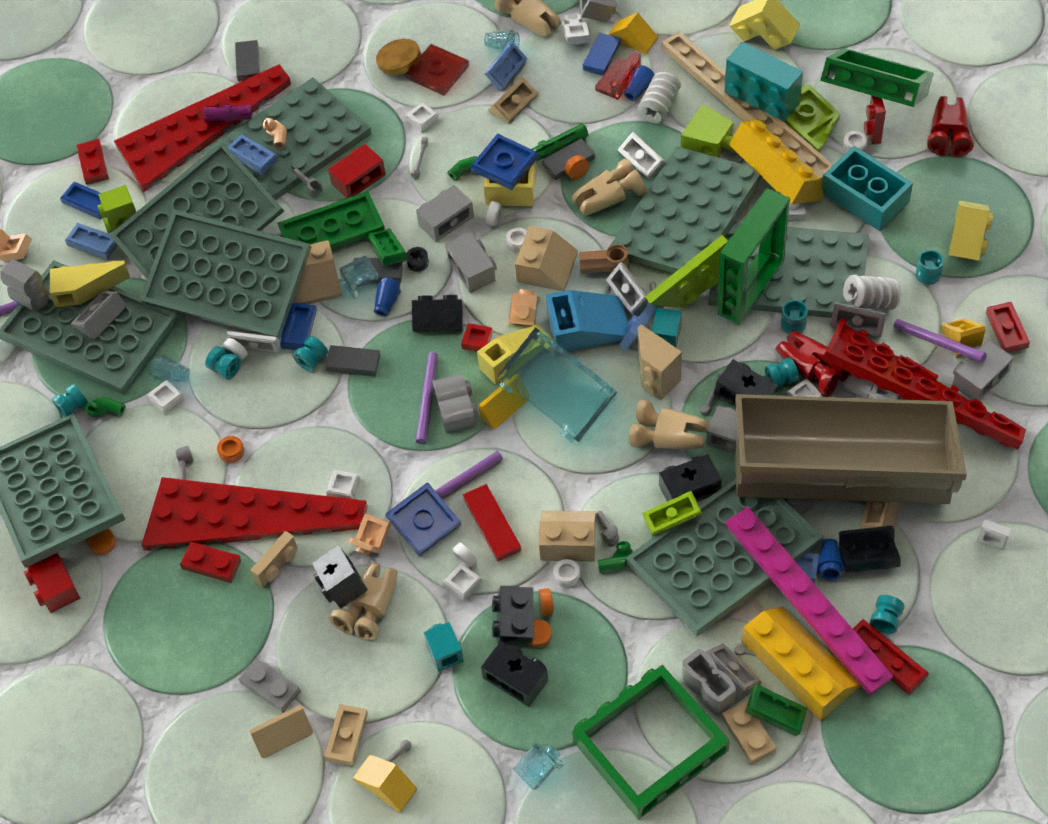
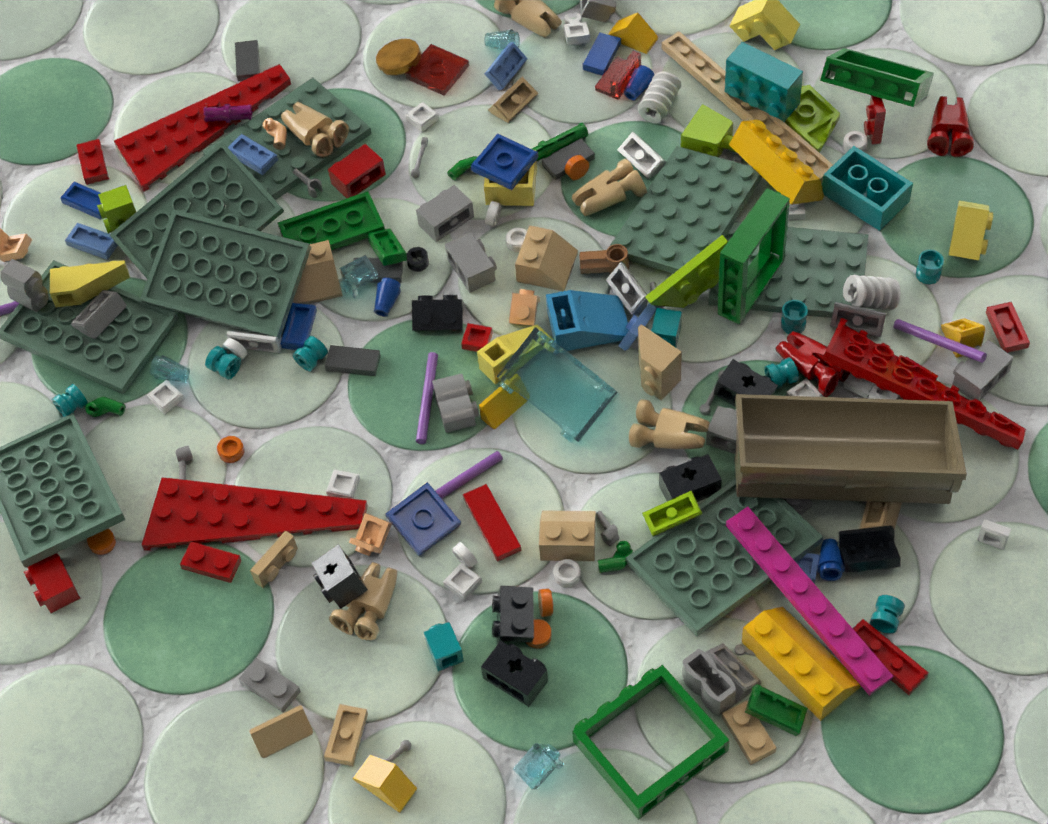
none -> tan piece [281,102,349,157]

